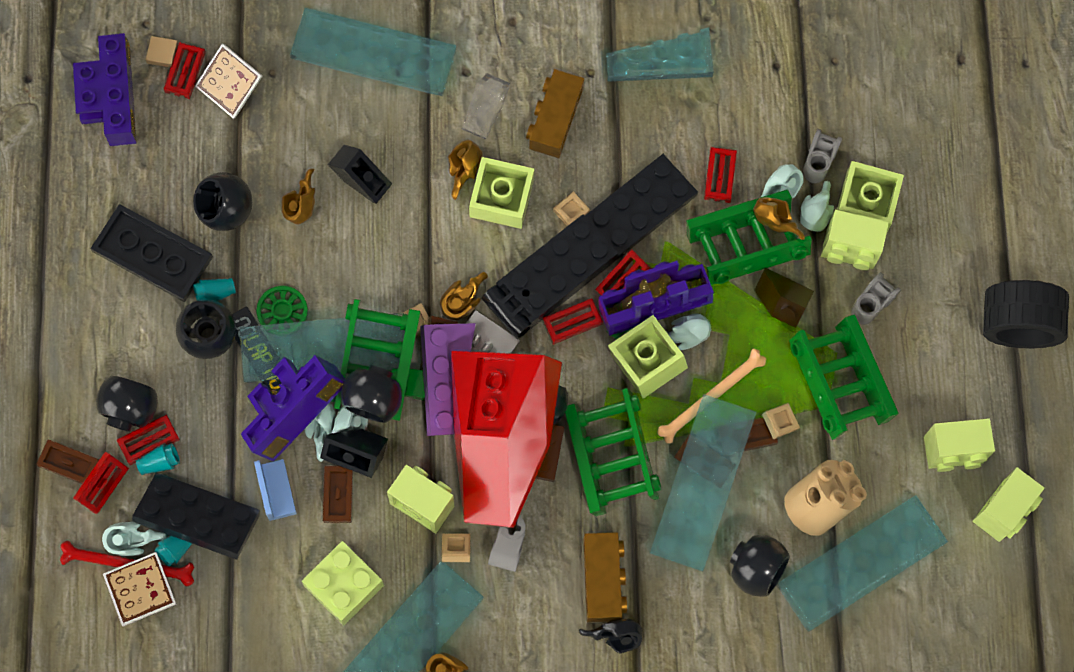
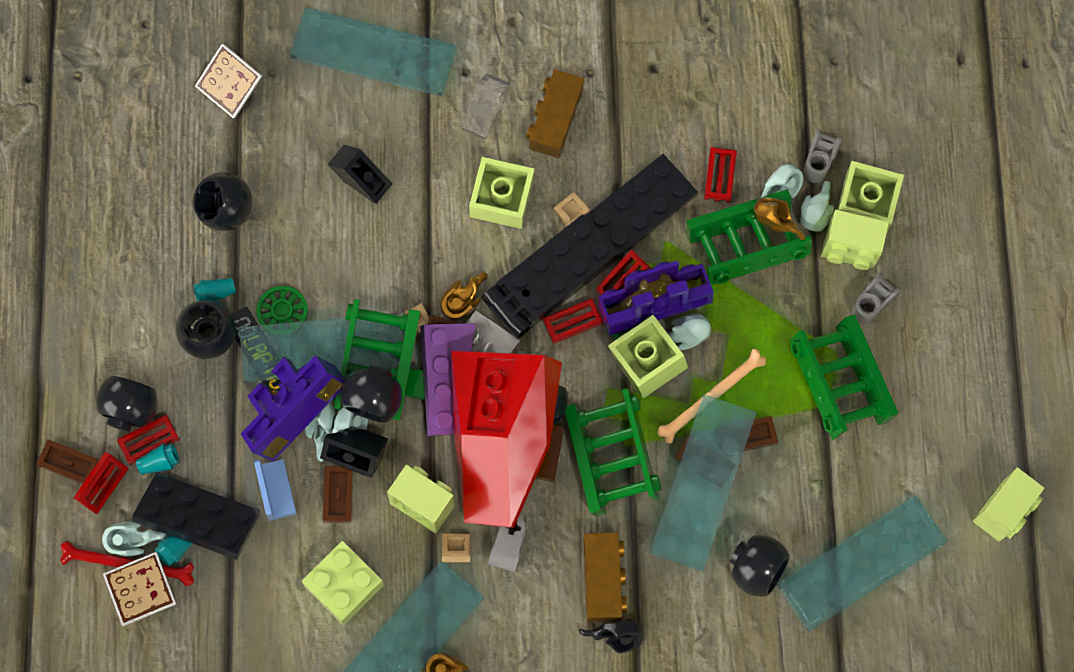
dark purple piece [73,33,137,146] -> none
black plate [90,204,213,302] -> none
tan tile [146,36,178,68] -> none
red tile [163,42,206,99] -> none
pearl gold piece [282,168,315,224] -> none
pearl gold piece [448,140,483,200] -> none
clear light blue wing [606,27,714,82] -> none
dark brown slope [755,267,814,328] -> none
tan tile [762,403,800,439] -> none
tan cylinder [785,460,867,536] -> none
yellowish green brick [924,418,995,472] -> none
black tyre [983,280,1069,349] -> none

